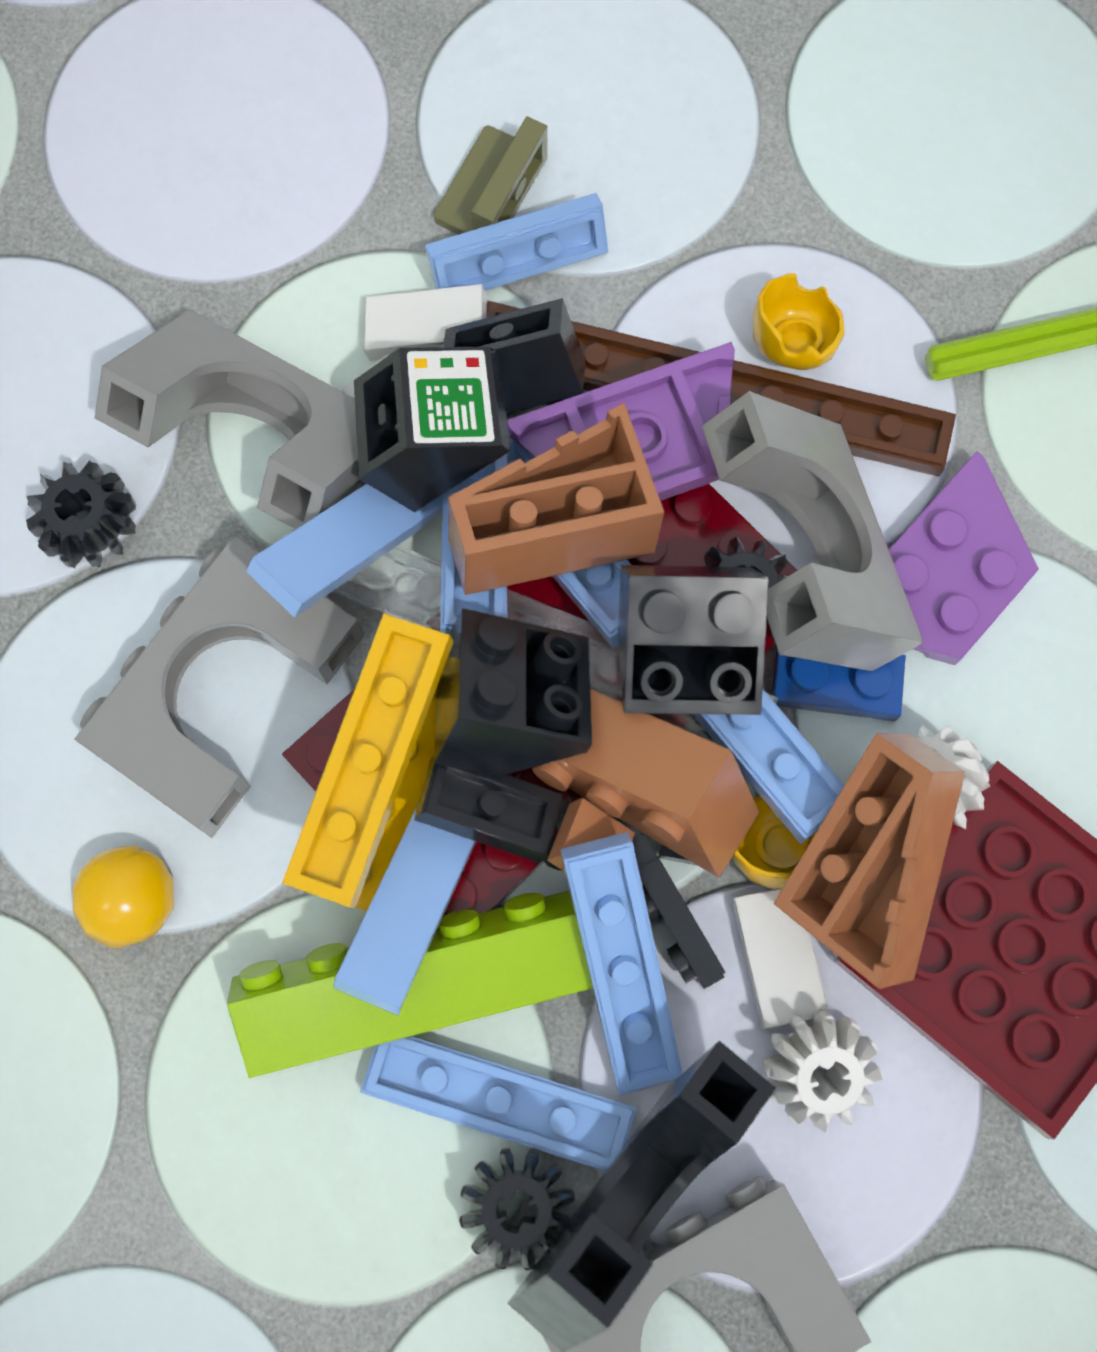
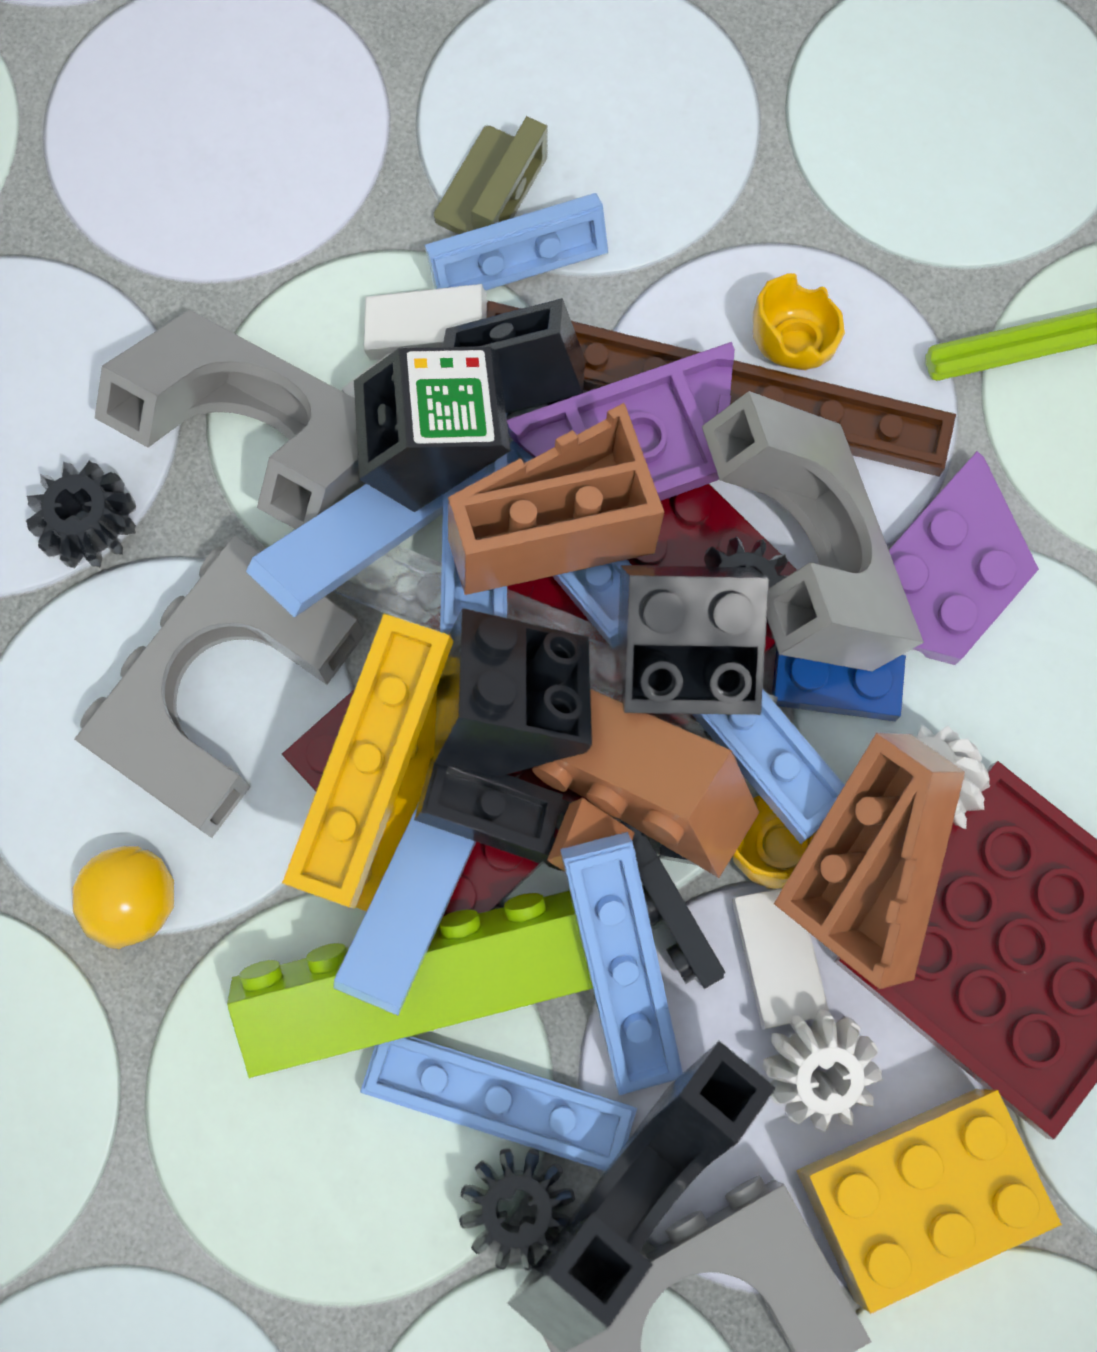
none -> yellow brick [796,1089,1062,1314]

